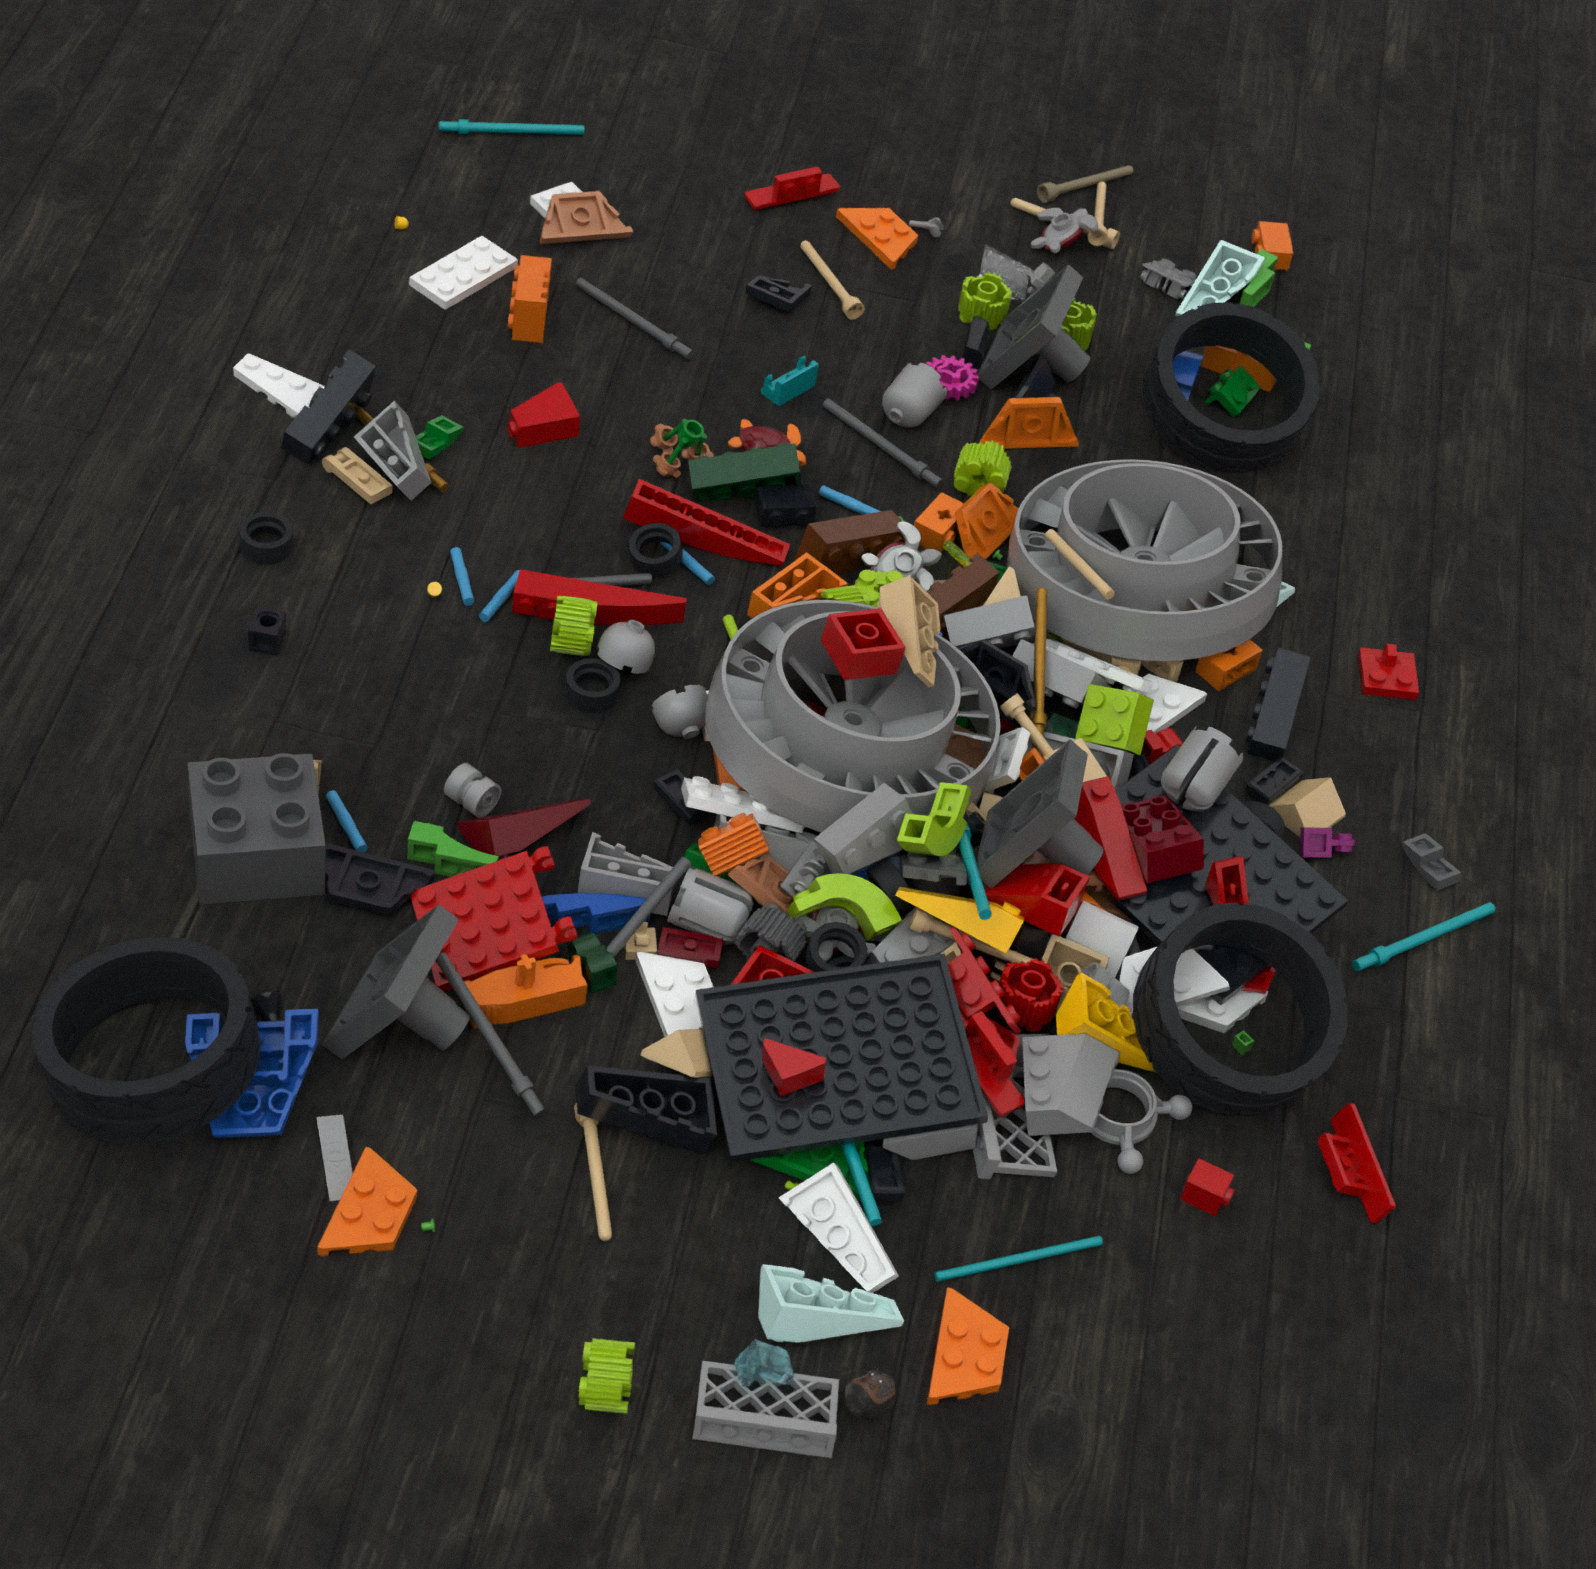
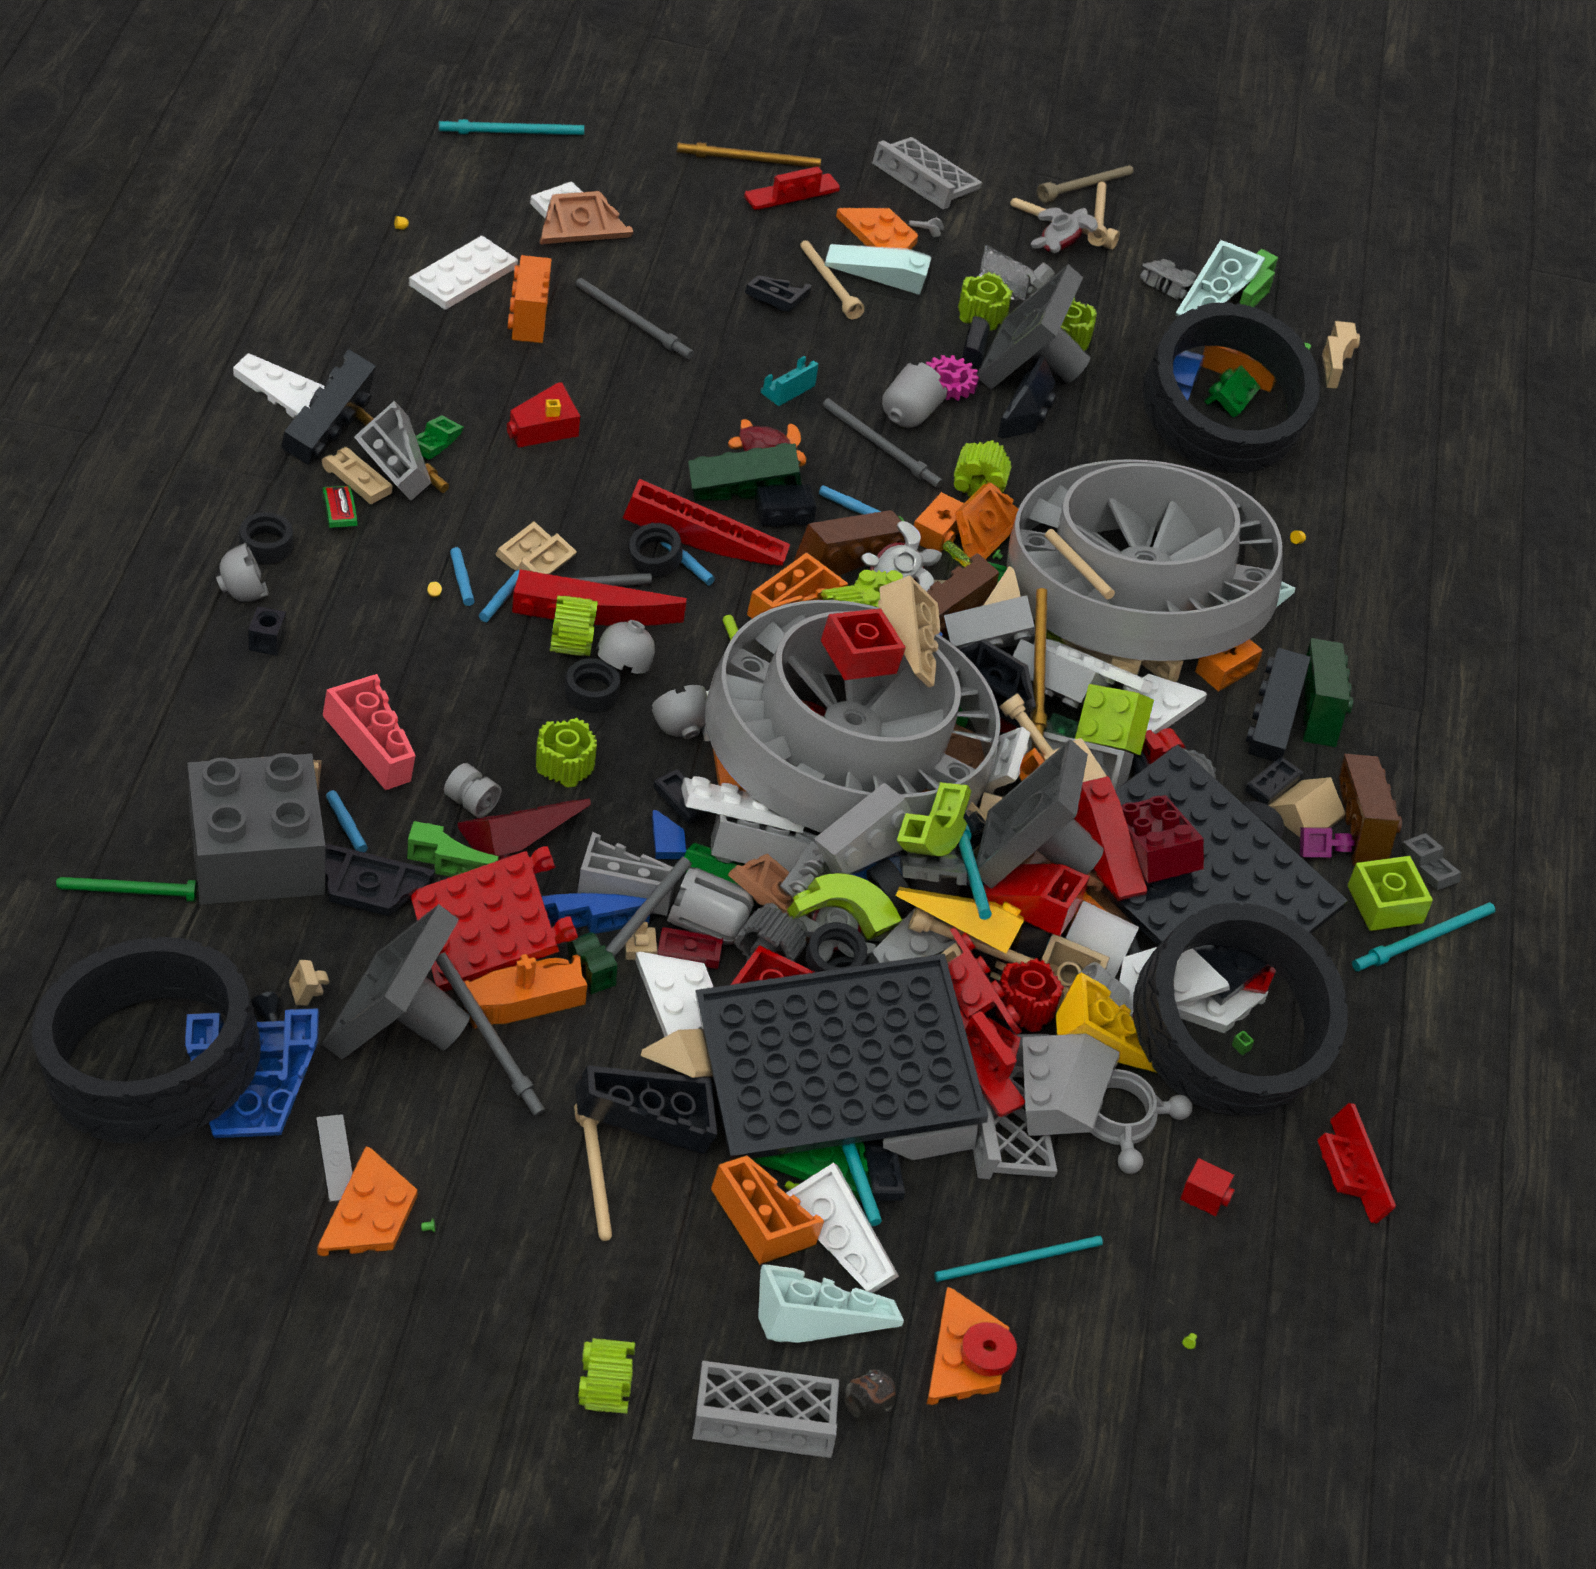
plant [650,419,714,478] -> none
orange brick [698,813,770,876] -> none
clear light blue bracket [735,1339,794,1387] -> none
red slope [762,1038,827,1096] -> none
orange wing [979,397,1079,449] -> none
light grey cylinder [1161,726,1243,812] -> none
red slope [1205,856,1249,906] -> none
orange brick [1251,221,1293,271] -> none
red hinge [1357,644,1419,700] -> none
none -> green bar [56,877,197,902]
none -> light grey cylinder [216,543,269,602]
none -> tan tile [289,960,329,1006]
none -> slope [322,485,358,528]
none -> coral wedge [323,674,416,790]
none -> tan slope [495,521,577,574]
none -> lime brick [536,718,597,787]
none -> yellow piece [545,399,561,417]
none -> blue tile [652,810,686,859]
none -> pearl gold bar [677,142,821,168]
none -> orange wedge [711,1156,824,1265]
none -> light aqua wedge [824,244,931,295]
none -> light grey fence [872,137,983,209]
none -> red piece [961,1322,1017,1377]
none -> lime piece [1182,1333,1197,1349]
none -> yellow piece [1290,531,1306,544]
none -> dark green wedge [1303,638,1353,747]
none -> tan slope [1322,321,1360,388]
none -> reddish brown wedge [1339,754,1402,866]
none -> lime brick [1348,856,1433,931]

